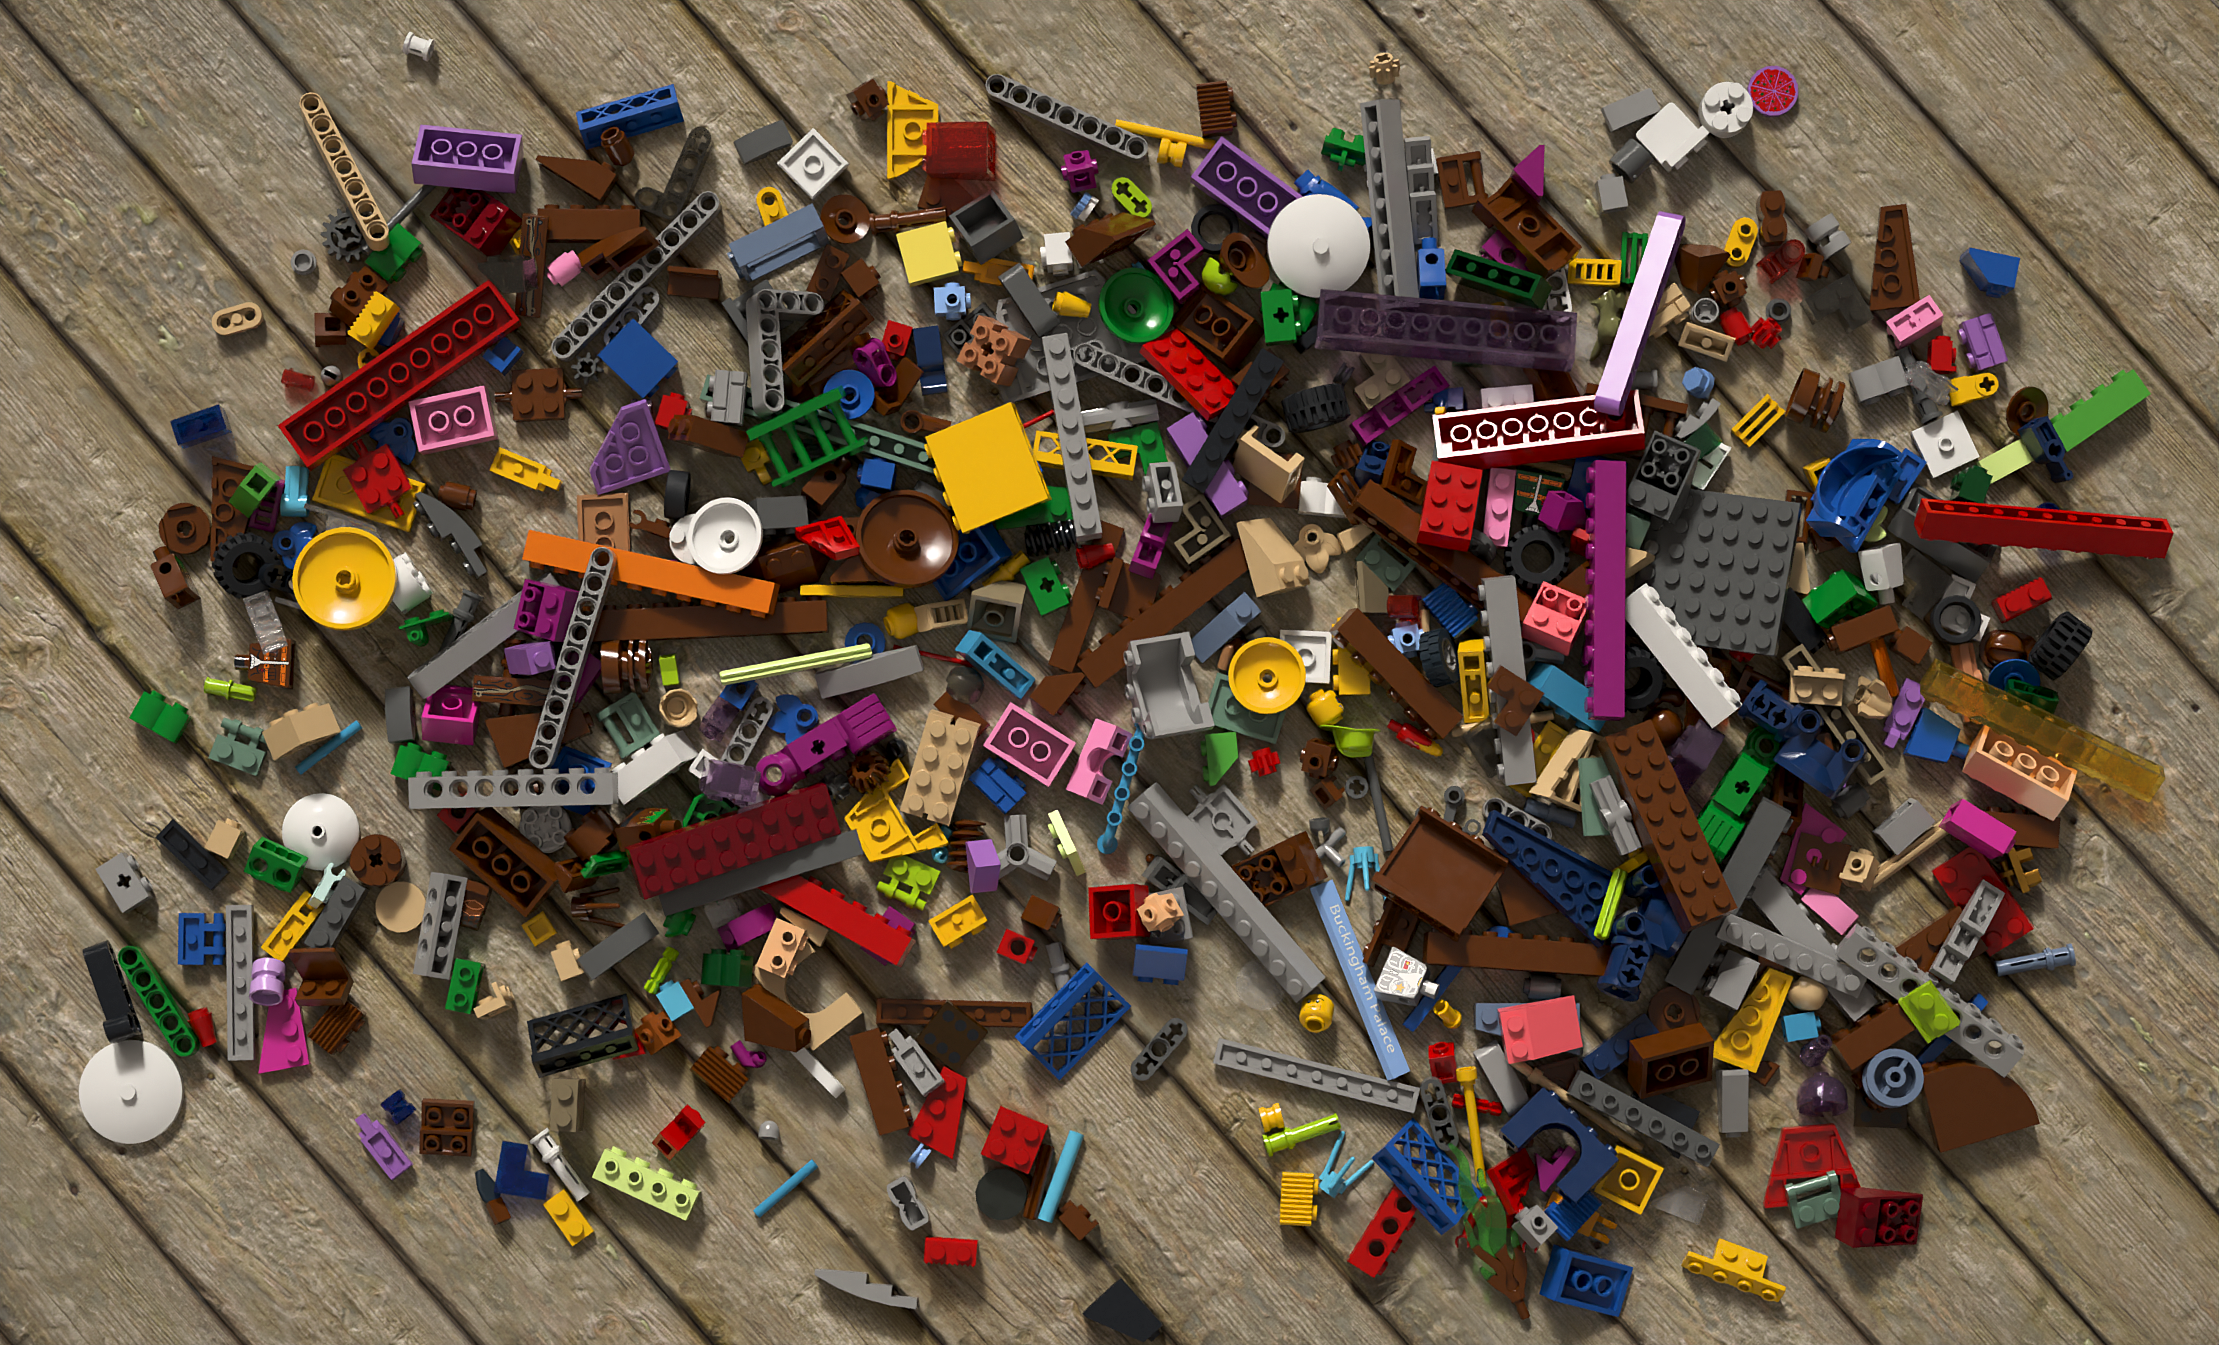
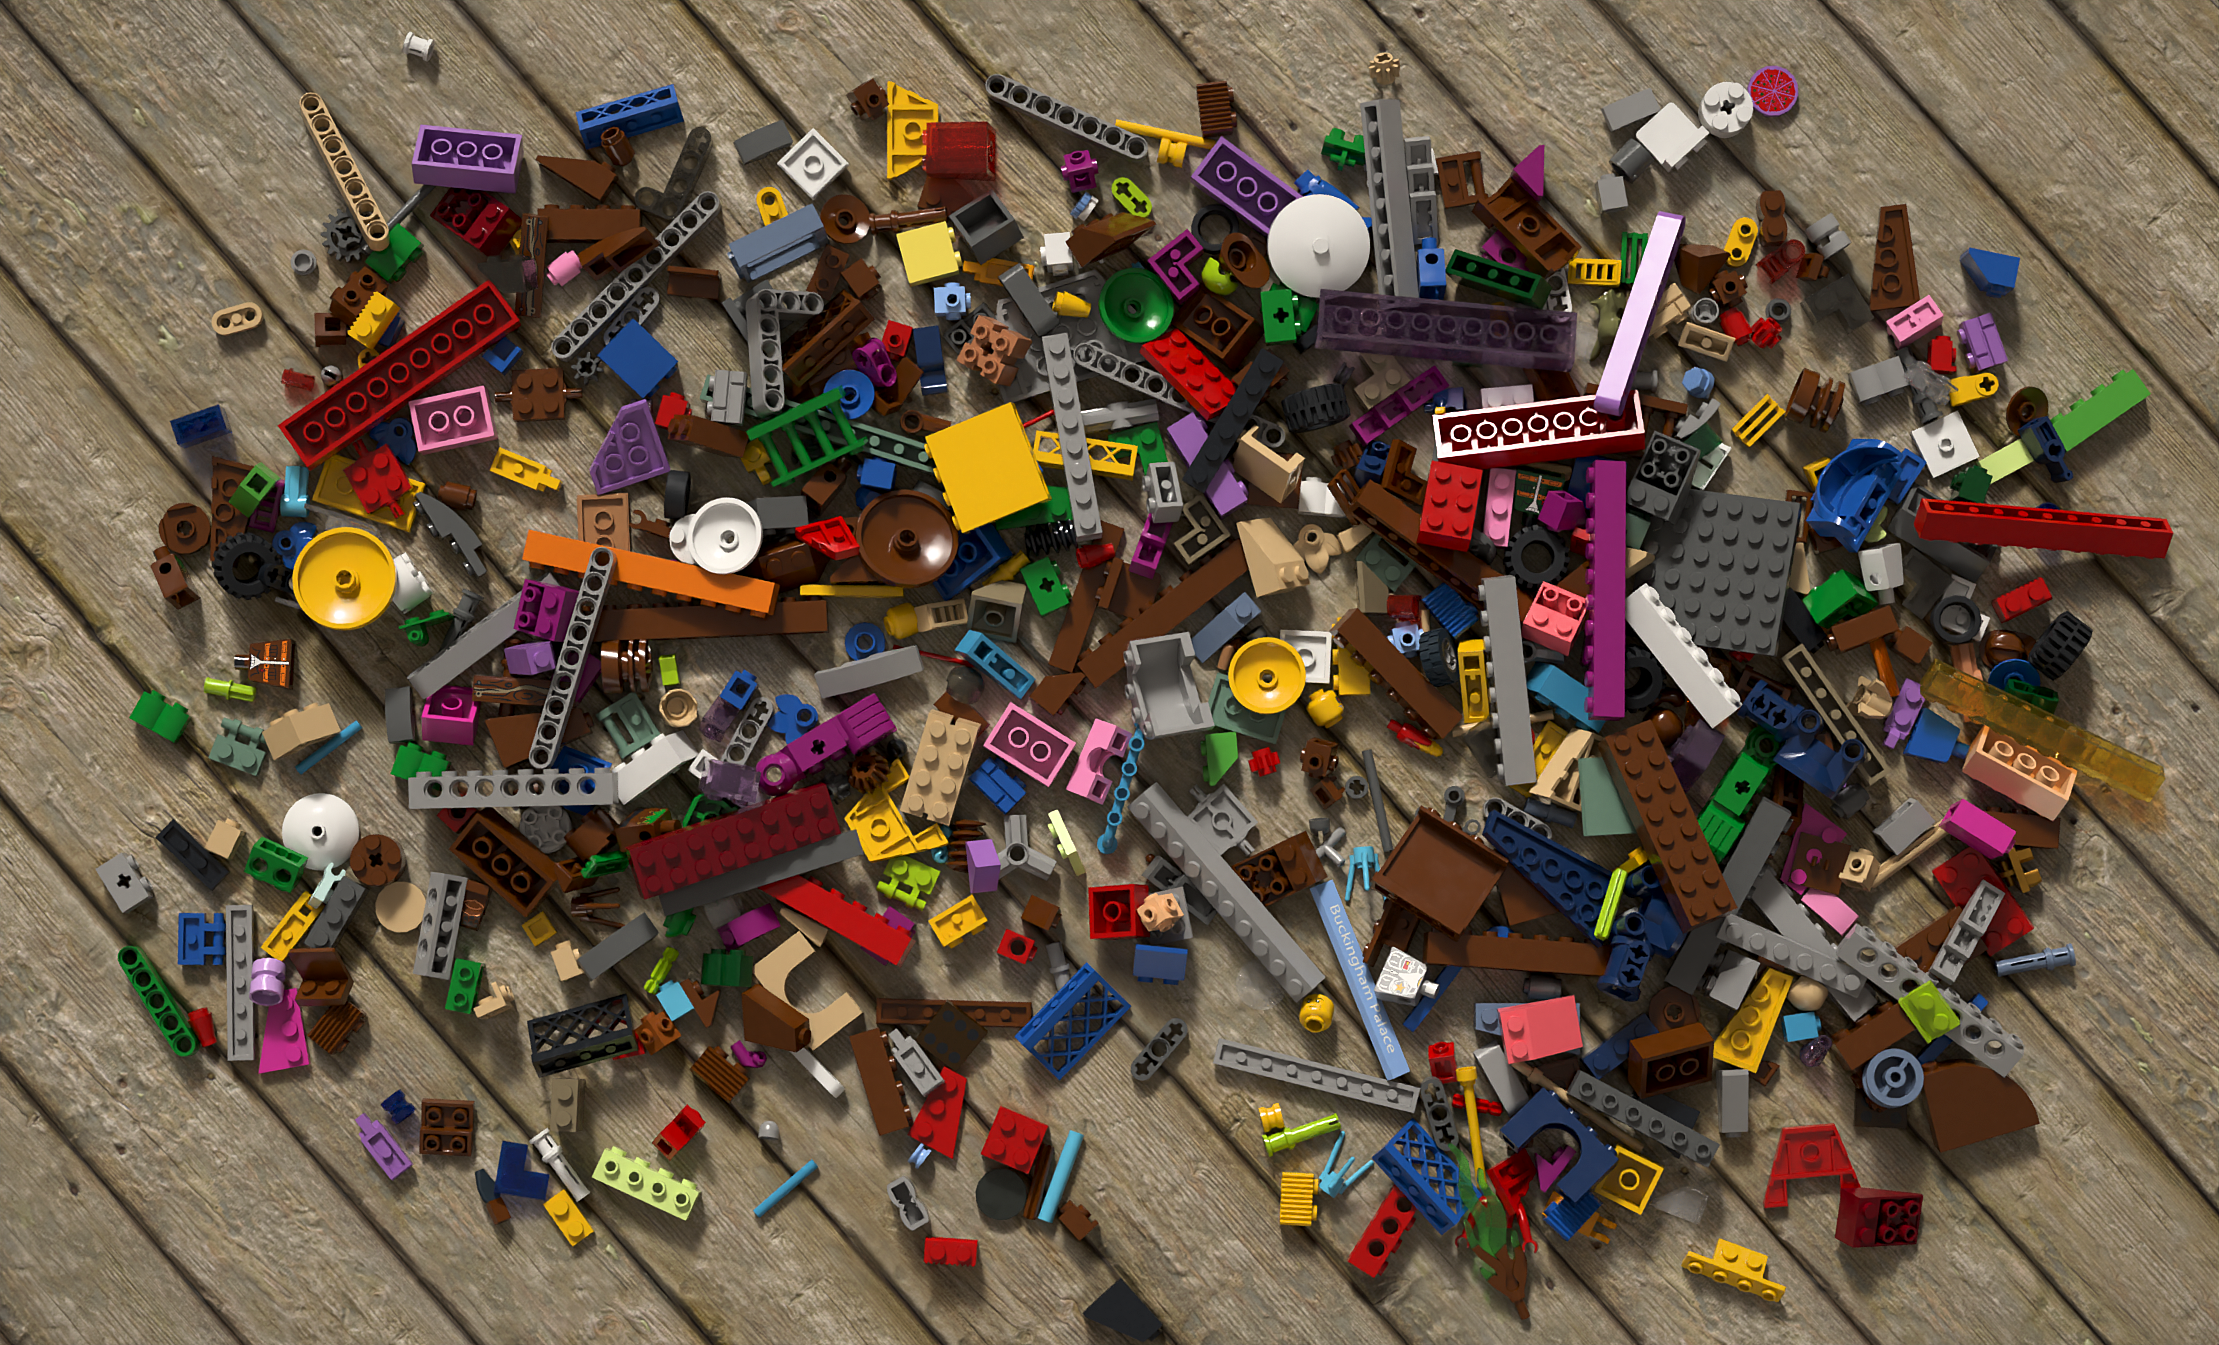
white dish [79,1040,184,1144] -> none
black beam [83,940,142,1044] -> none
clear brick [243,590,288,654] -> none
yellowish green axle [720,644,872,685] -> none
light nougat brick [756,918,809,978] -> none
light grey slope [815,1268,918,1309] -> none
lime piece [1319,725,1381,758] -> none
yellow pin [1433,1000,1462,1029] -> none
reddish brown plate [1486,665,1544,736] -> none
light grey brick [1511,1205,1558,1249] -> none
blue slope [1539,1244,1633,1317] -> none
light grey piece [1589,775,1642,856] -> none
sand green plate [1784,1170,1841,1229] -> none
tan bracket [1789,666,1846,707] -> none
clear purple cylinder [1796,1072,1848,1117] -> none

